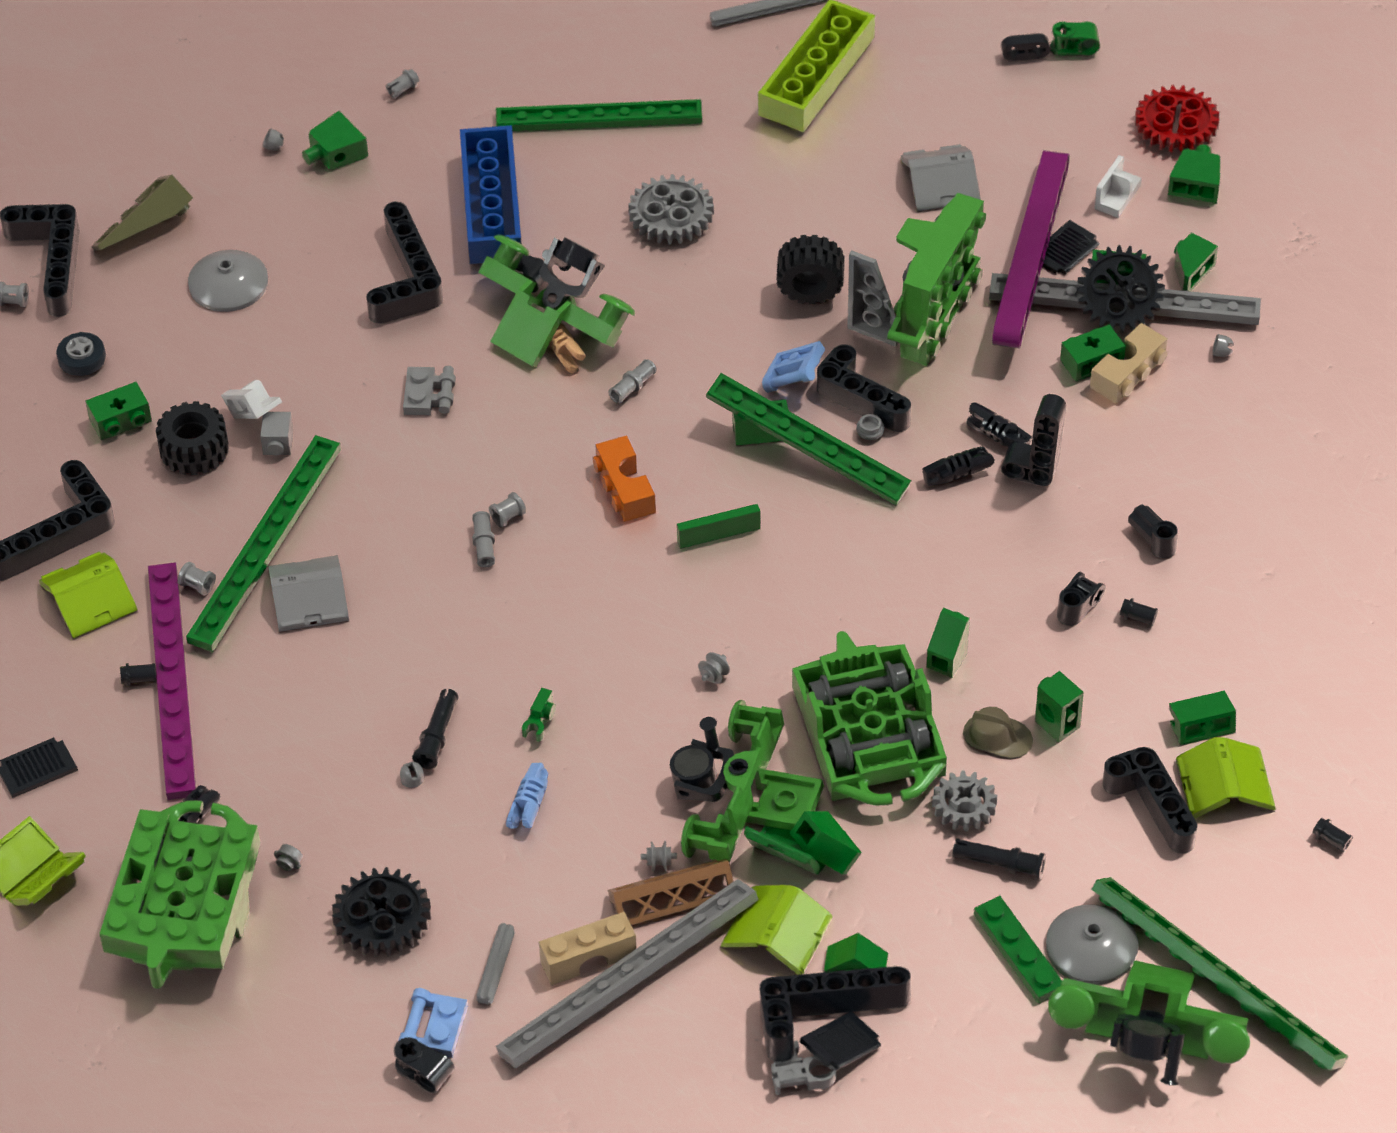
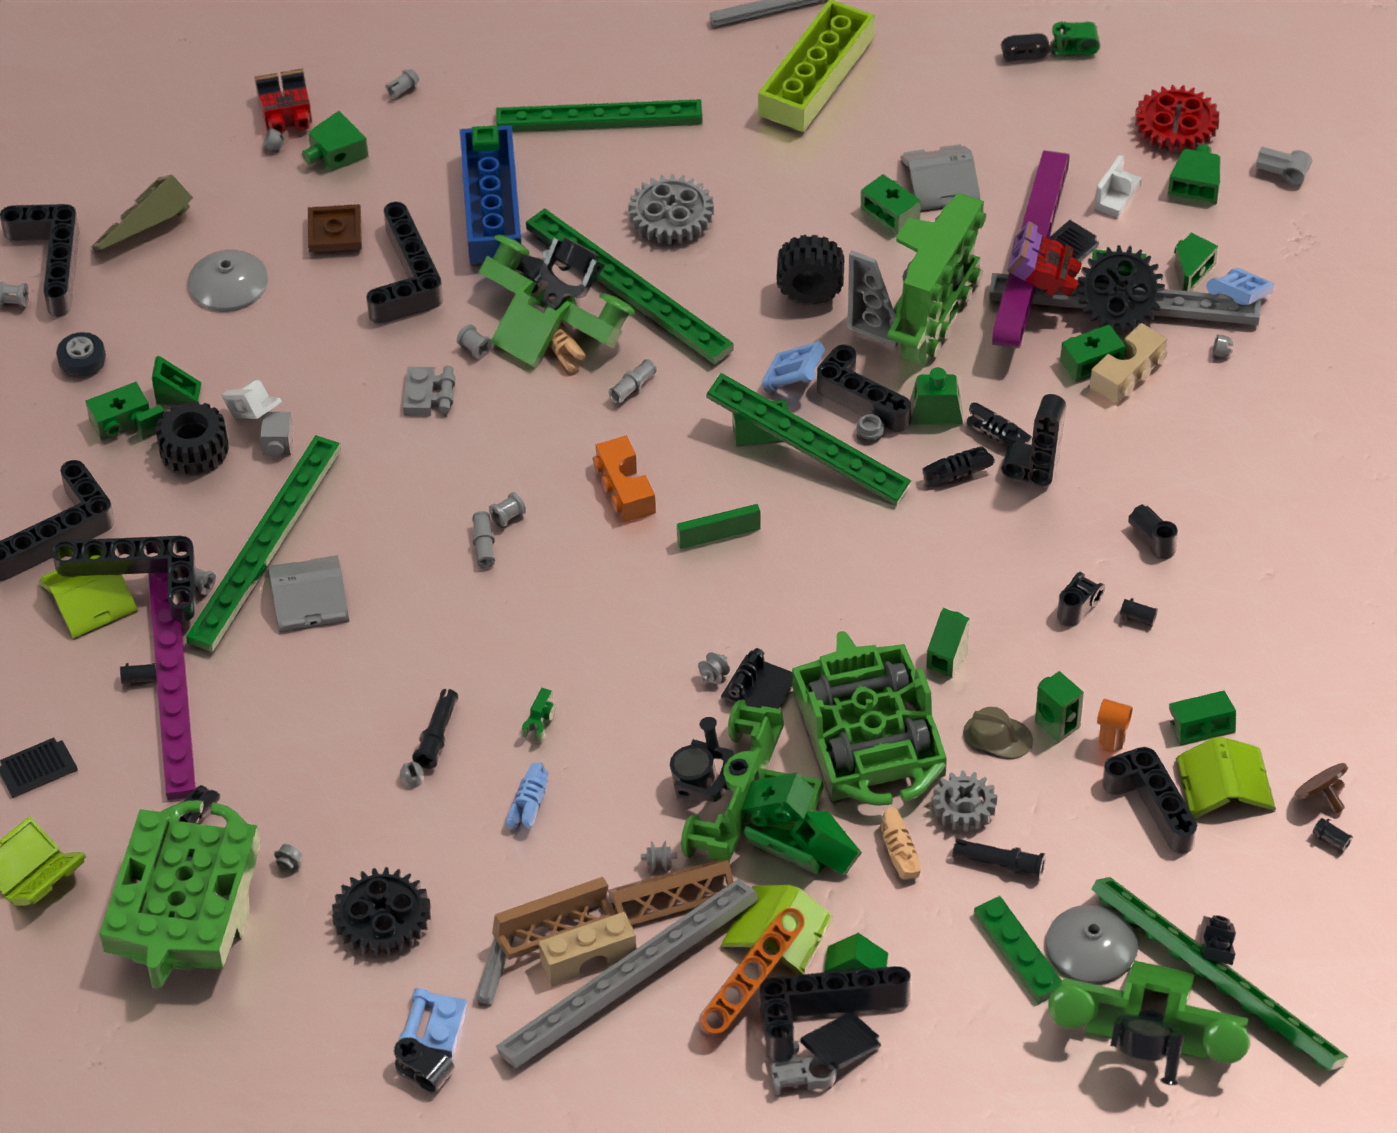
none -> black beam [52,536,196,622]
none -> green tile [135,405,164,439]
none -> green slope [152,355,202,405]
none -> hips [254,69,312,134]
none -> reddish brown plate [308,204,362,253]
none -> light grey bush [456,324,492,359]
none -> green tile [472,125,499,152]
none -> medium nougat fence [492,877,616,960]
none -> green plate [526,208,734,365]
none -> orange beam [698,908,805,1036]
none -> black hinge [721,648,792,709]
none -> green brick [741,772,814,827]
none -> green brick [861,174,921,235]
none -> light nougat hinge [880,807,921,880]
none -> green torso [910,367,963,424]
none -> hips [1007,221,1082,296]
none -> orange piece [1097,699,1133,752]
none -> black slope [1201,915,1236,965]
none -> light blue plate [1206,268,1275,305]
none -> light grey piece [1256,147,1312,185]
none -> reddish brown shield [1295,763,1348,814]

